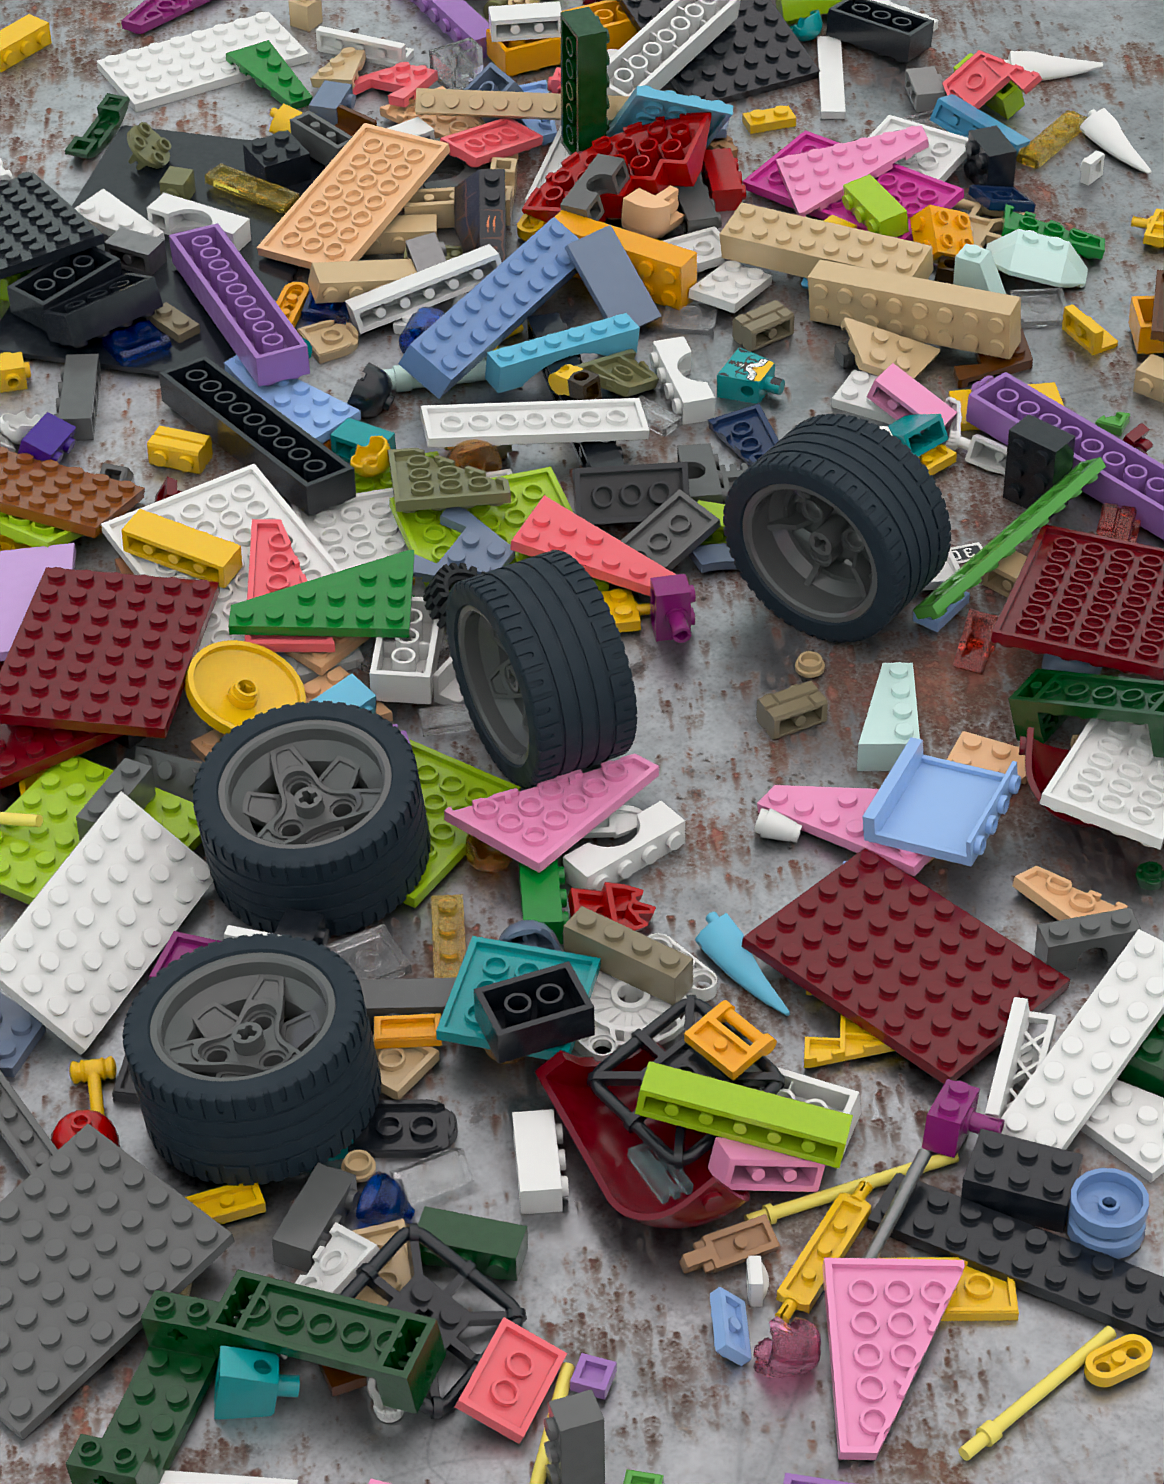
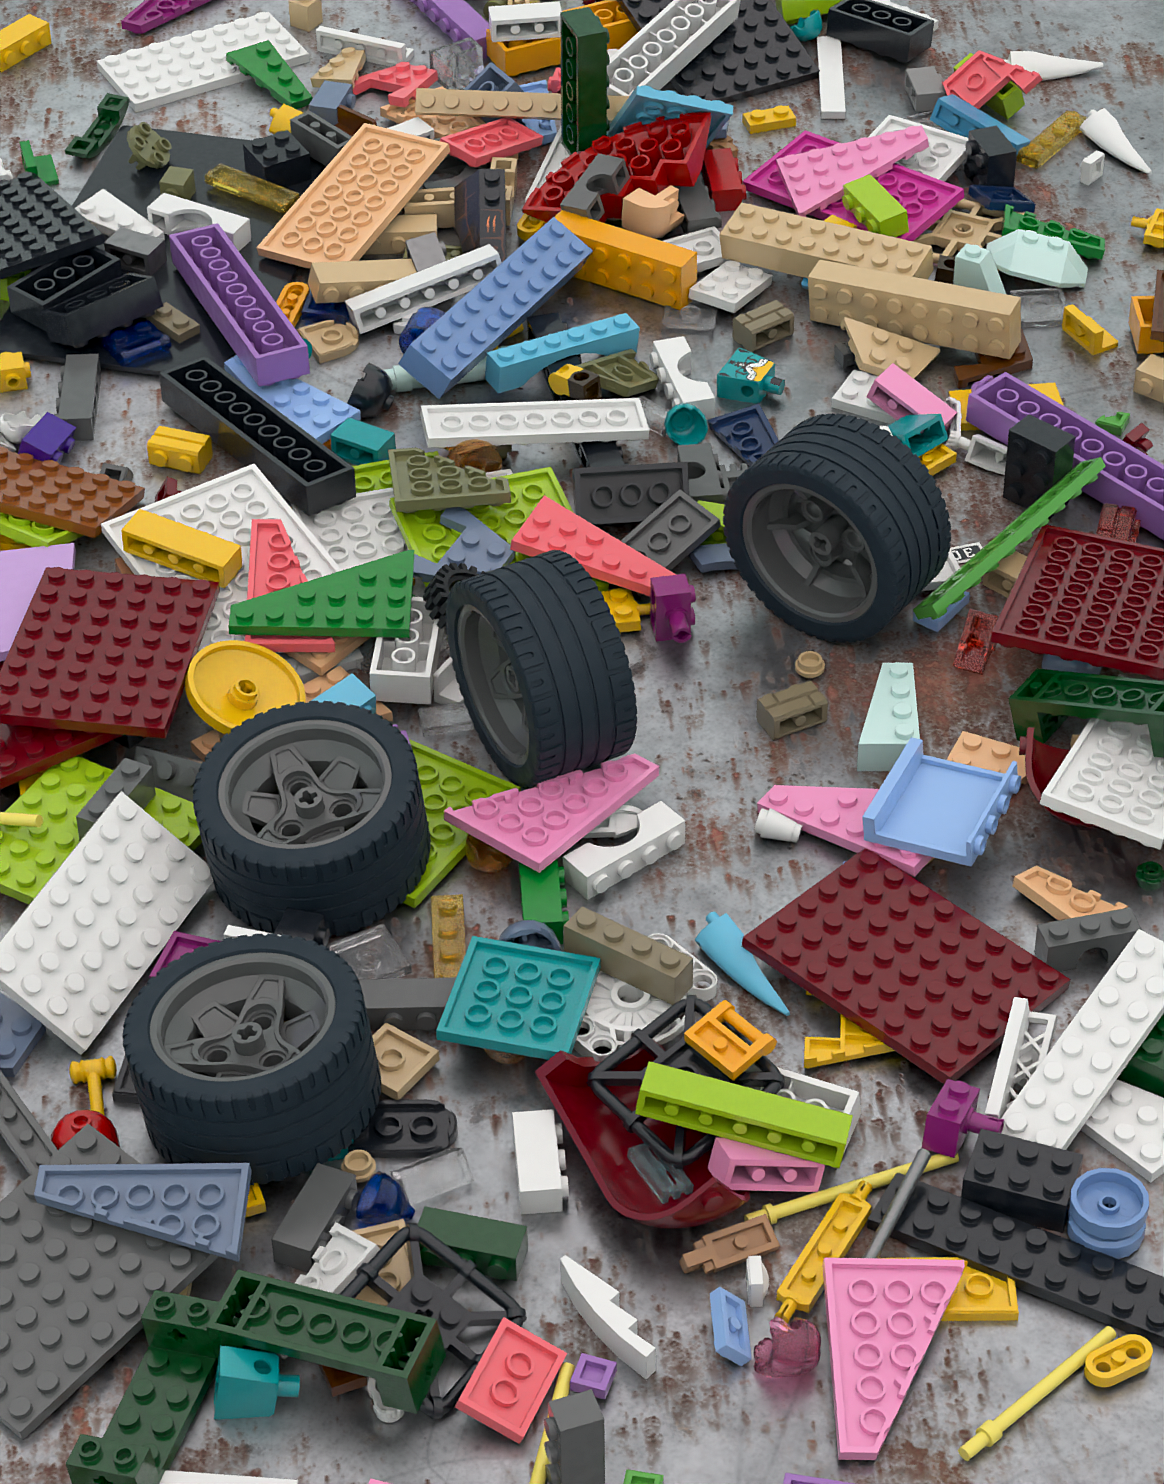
yellow hair [350,436,390,478] -> none
light orange tile [374,1013,442,1049] -> none
black brick [474,961,595,1064] -> none
sand blue tile [565,225,661,328] -> none
red plate [567,882,656,932] -> none
light orange bracket [910,205,974,261] -> none
none -> green panel [19,140,59,186]
none -> sand blue wing [34,1163,252,1262]
none -> white slope [560,1255,656,1379]
none -> teal hair [664,403,708,445]

